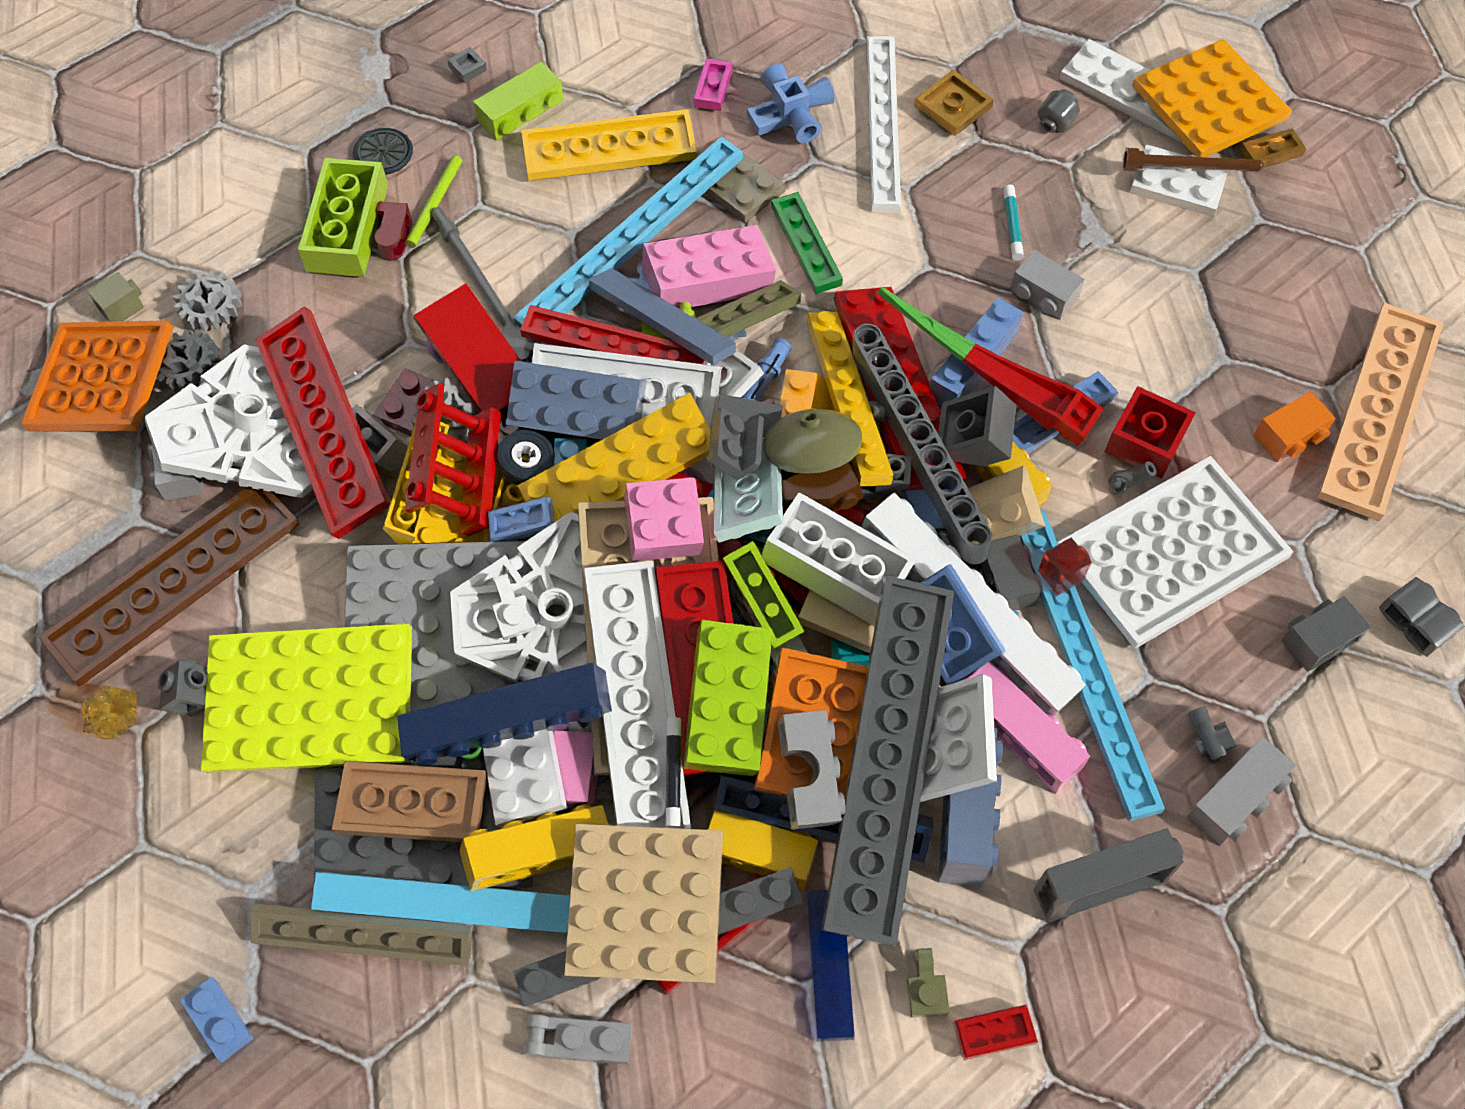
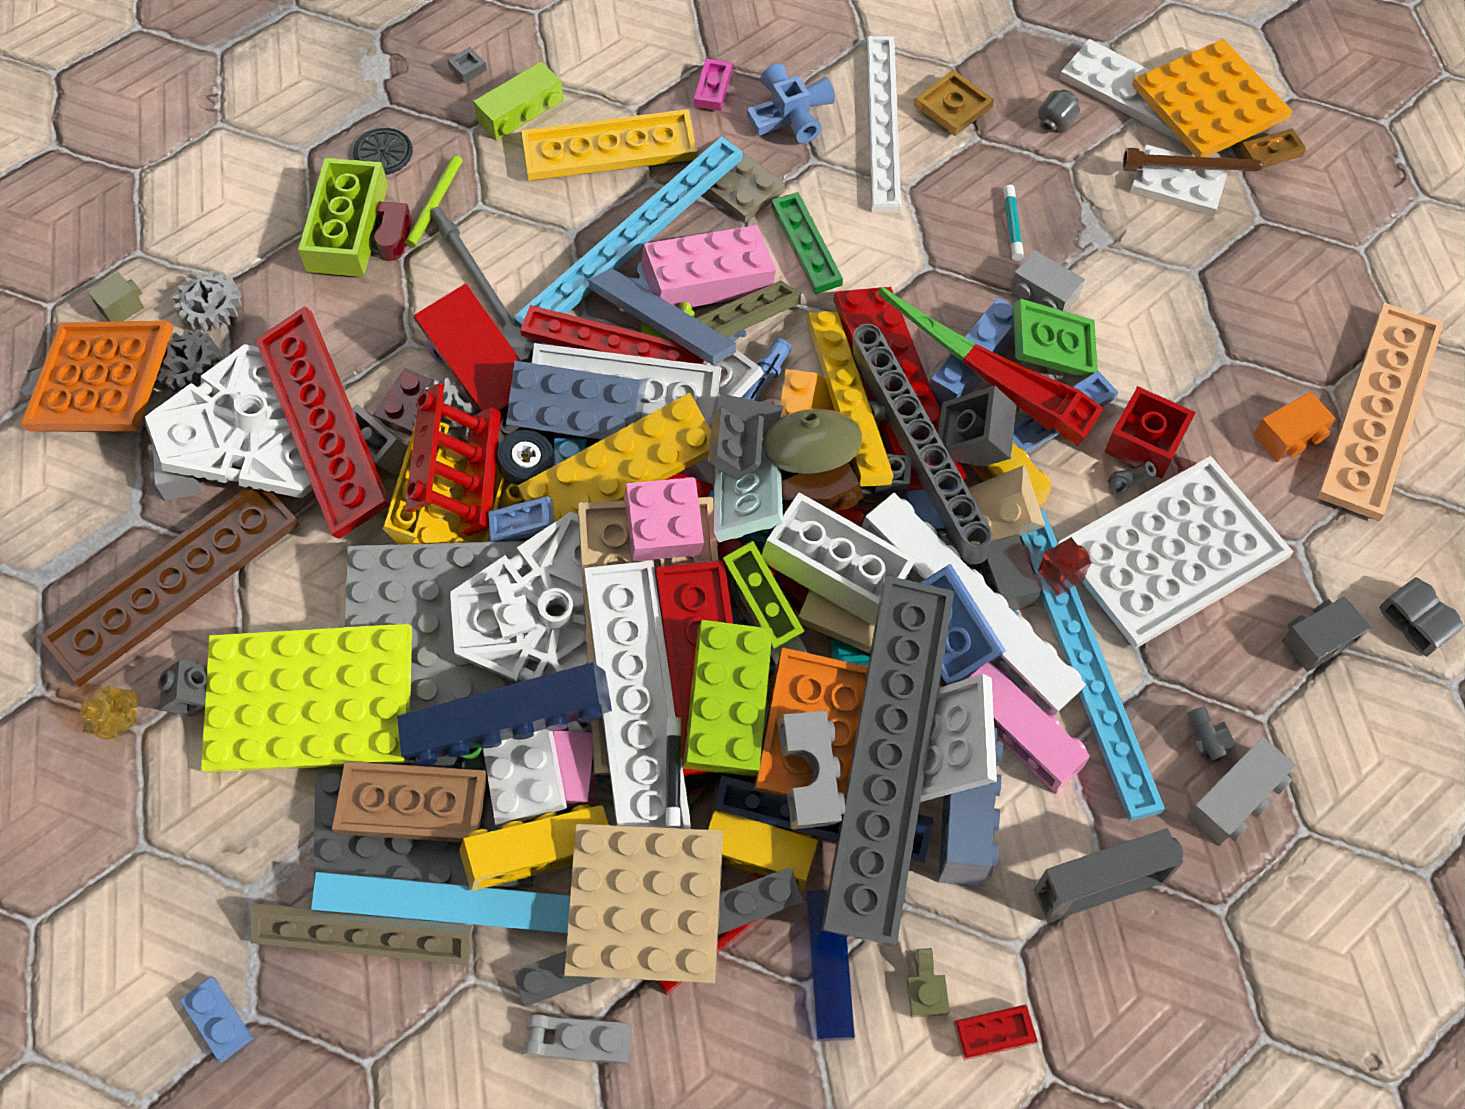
none -> bright green plate [1013,299,1098,378]

